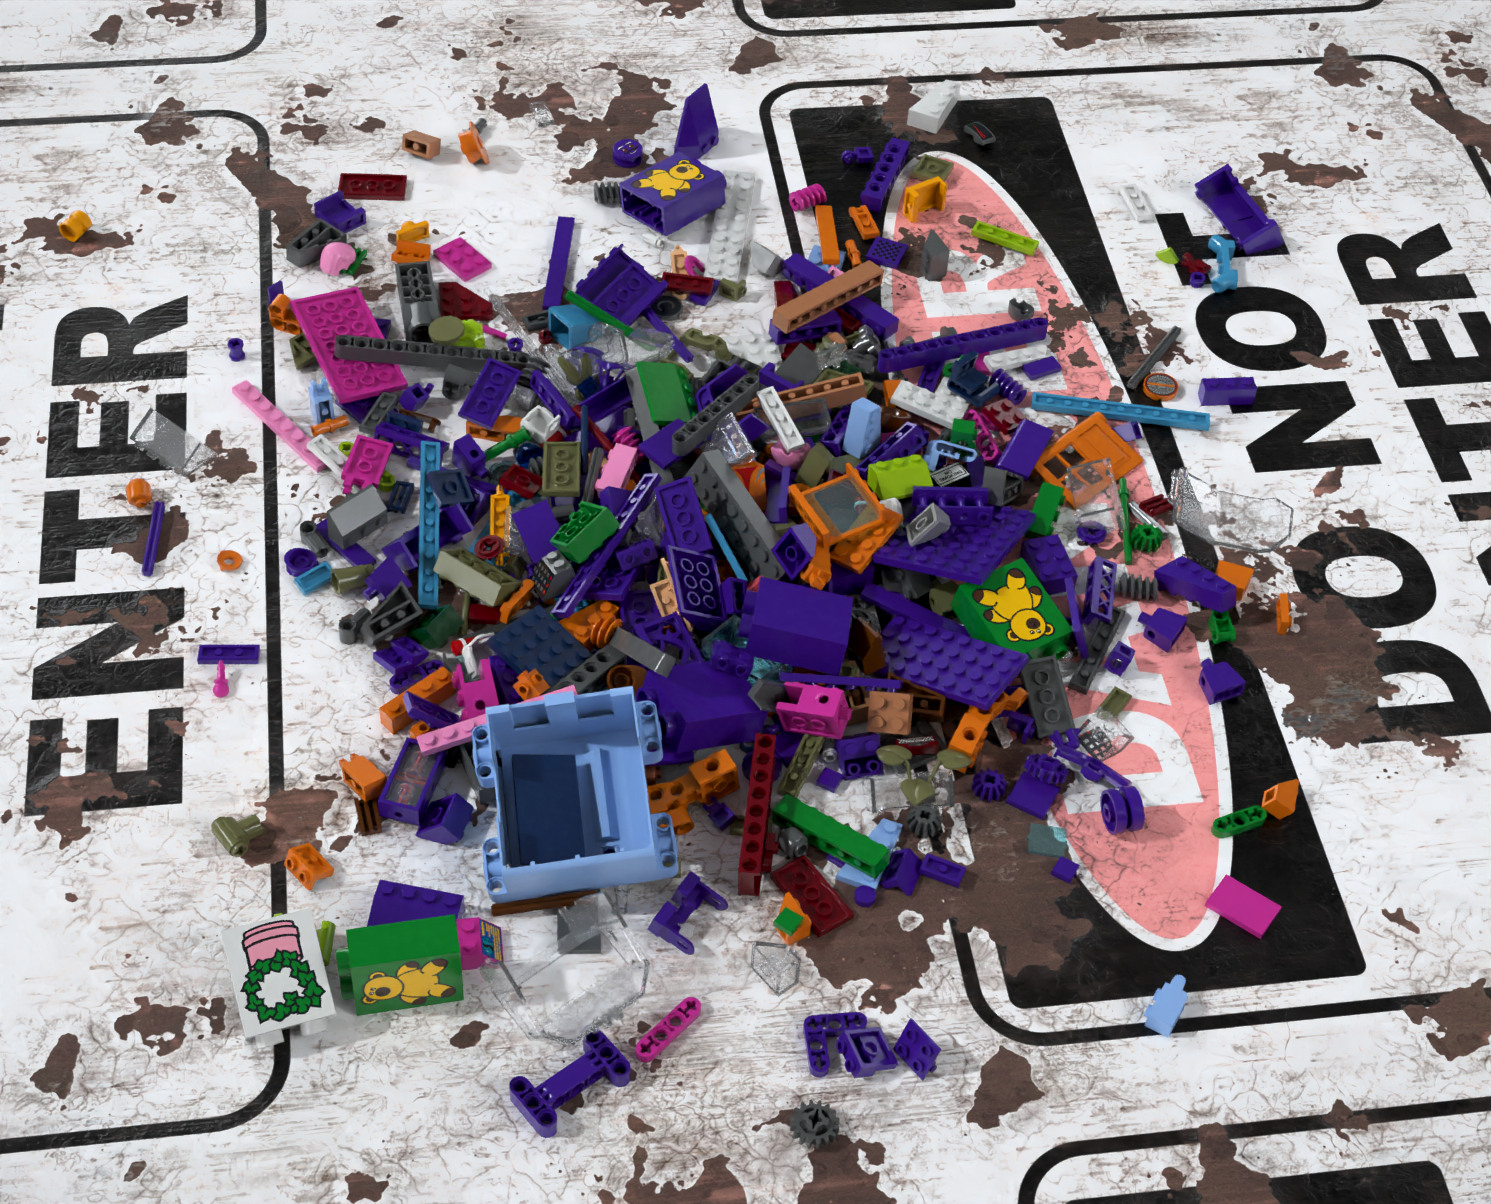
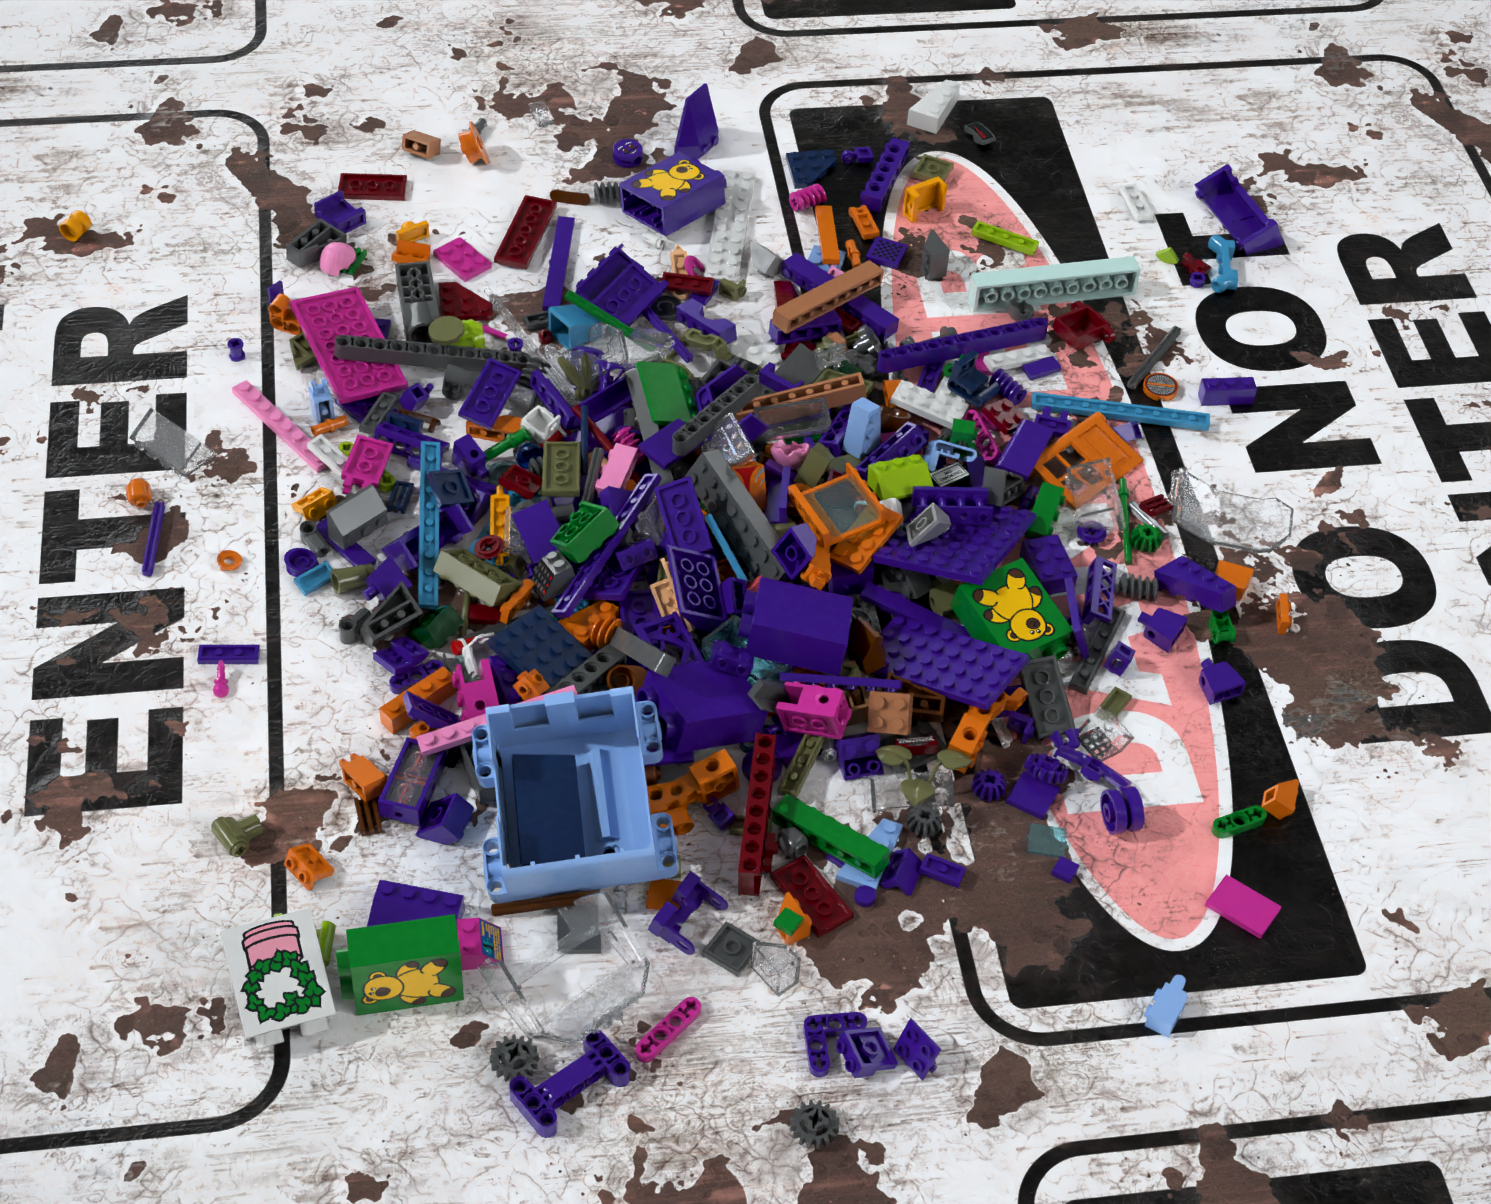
clear blue tile [577,376,602,399] -> none
white plate [756,386,805,453] -> none
dark purple tile [816,767,844,793] -> none
none -> light orange bracket [291,487,338,522]
none -> dark grey gear [490,1034,539,1082]
none -> dark red plate [494,195,557,270]
none -> reddish brown piece [550,189,591,206]
none -> orange piece [646,879,682,910]
none -> dark purple arch [676,298,737,344]
none -> dark grey tile [702,921,762,977]
none -> dark blue plate [785,149,836,189]
none -> light aqua brick [968,256,1141,313]
none -> dark purple pin [1017,485,1039,510]
none -> dark purple plate [1035,406,1072,437]
none -> dark red piece [1053,301,1116,350]

